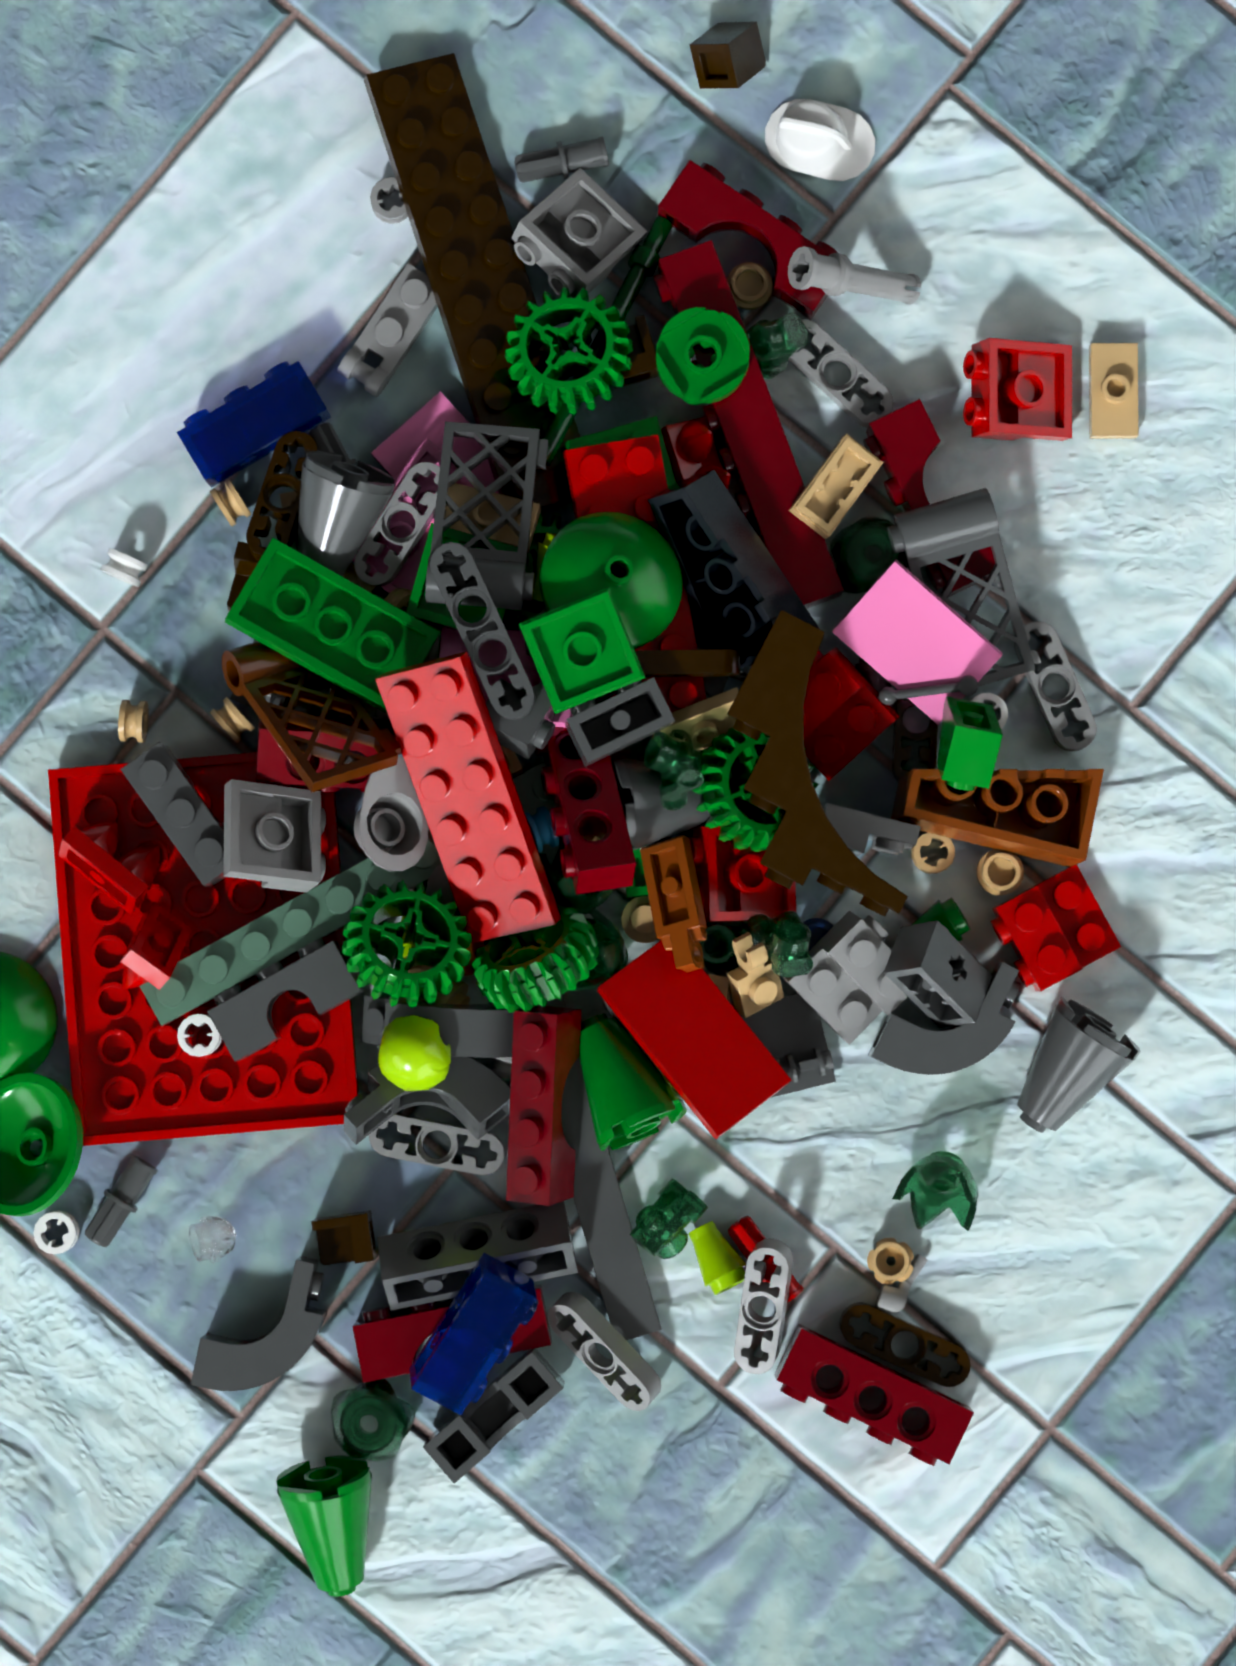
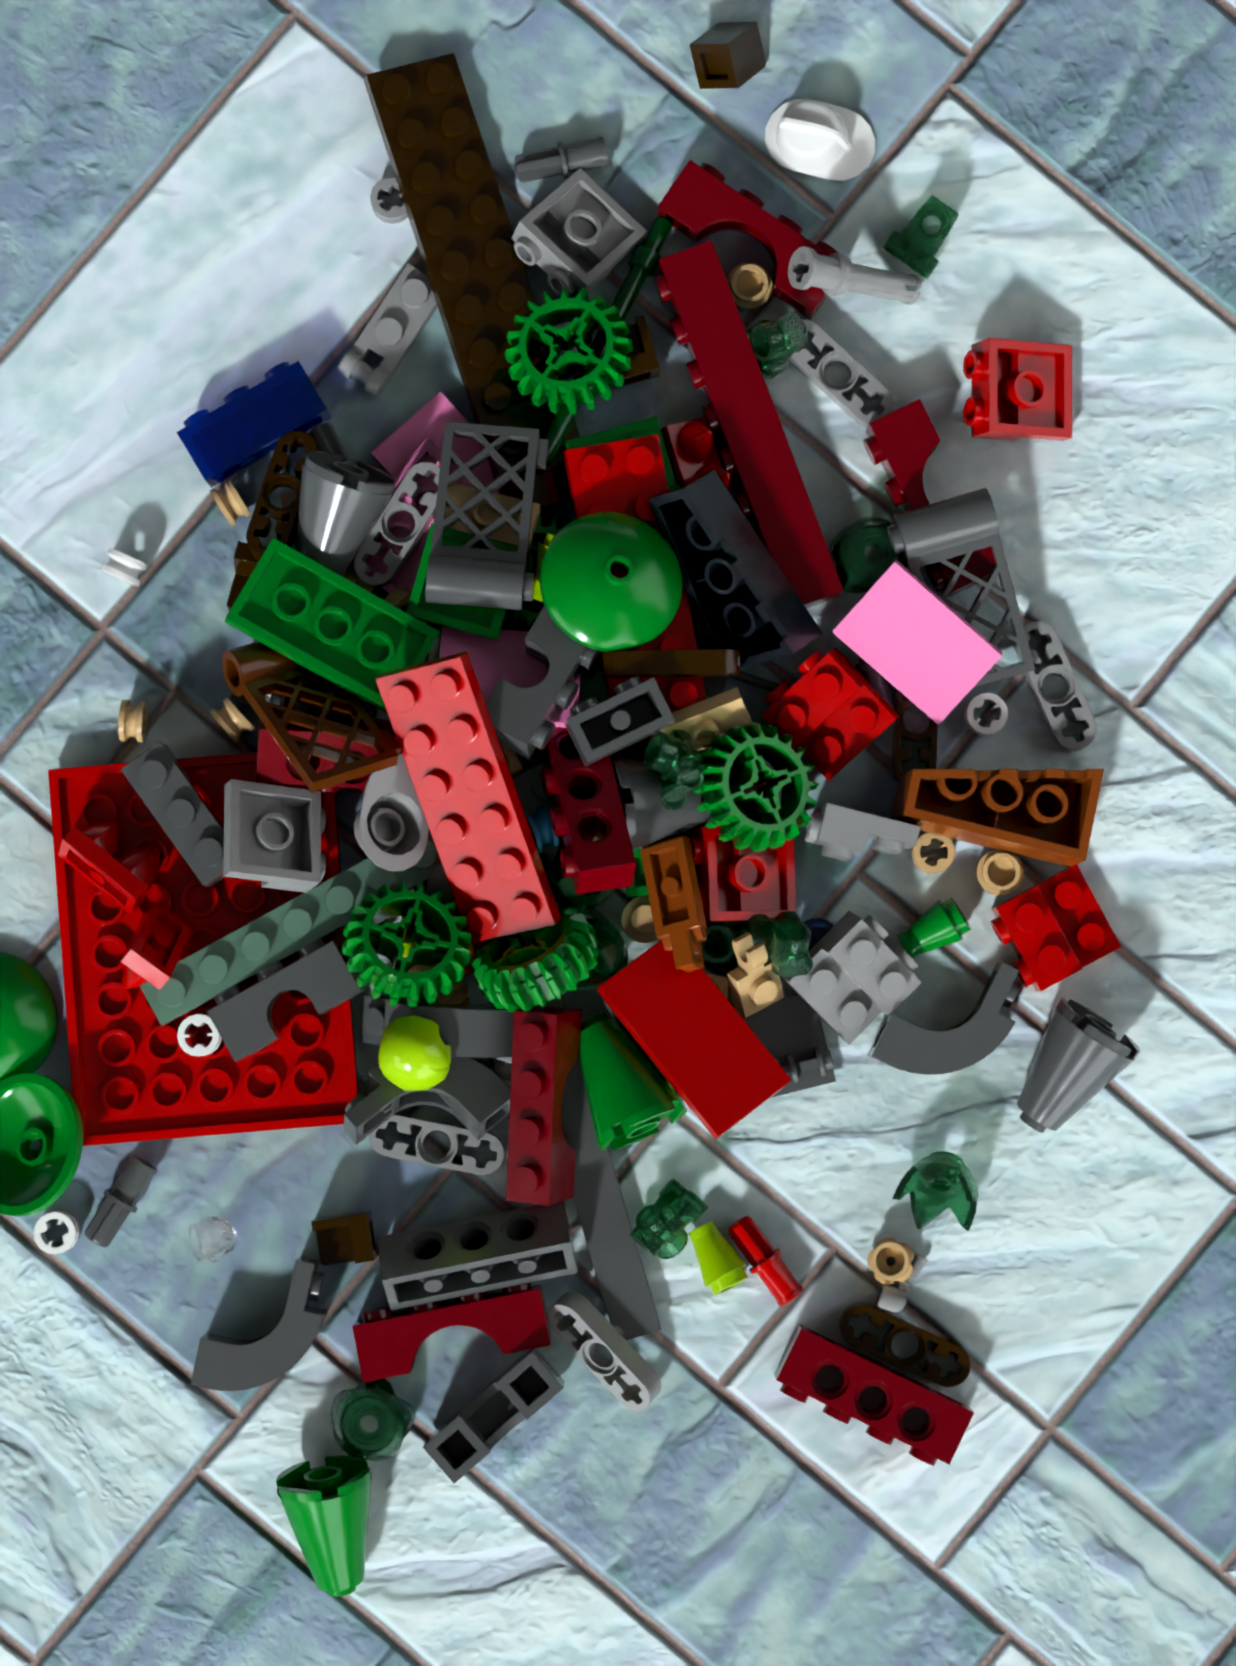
clear blue brick [409,1252,538,1415] -> none
dark grey beam [430,542,535,720] -> none
green plate [519,587,645,714] -> none
green plate [656,307,750,405] -> none
dark brown arch [727,610,908,917] -> none
light grey beam [734,1239,793,1374] -> none
tan plate [788,433,884,539] -> none
dark grey hinge [879,675,978,705] -> none
dark grey brick [884,920,992,1028] -> none
green slope [937,696,1003,791] -> none
tan plate [1089,343,1139,439] -> none
none -> clear green plate [882,195,959,279]

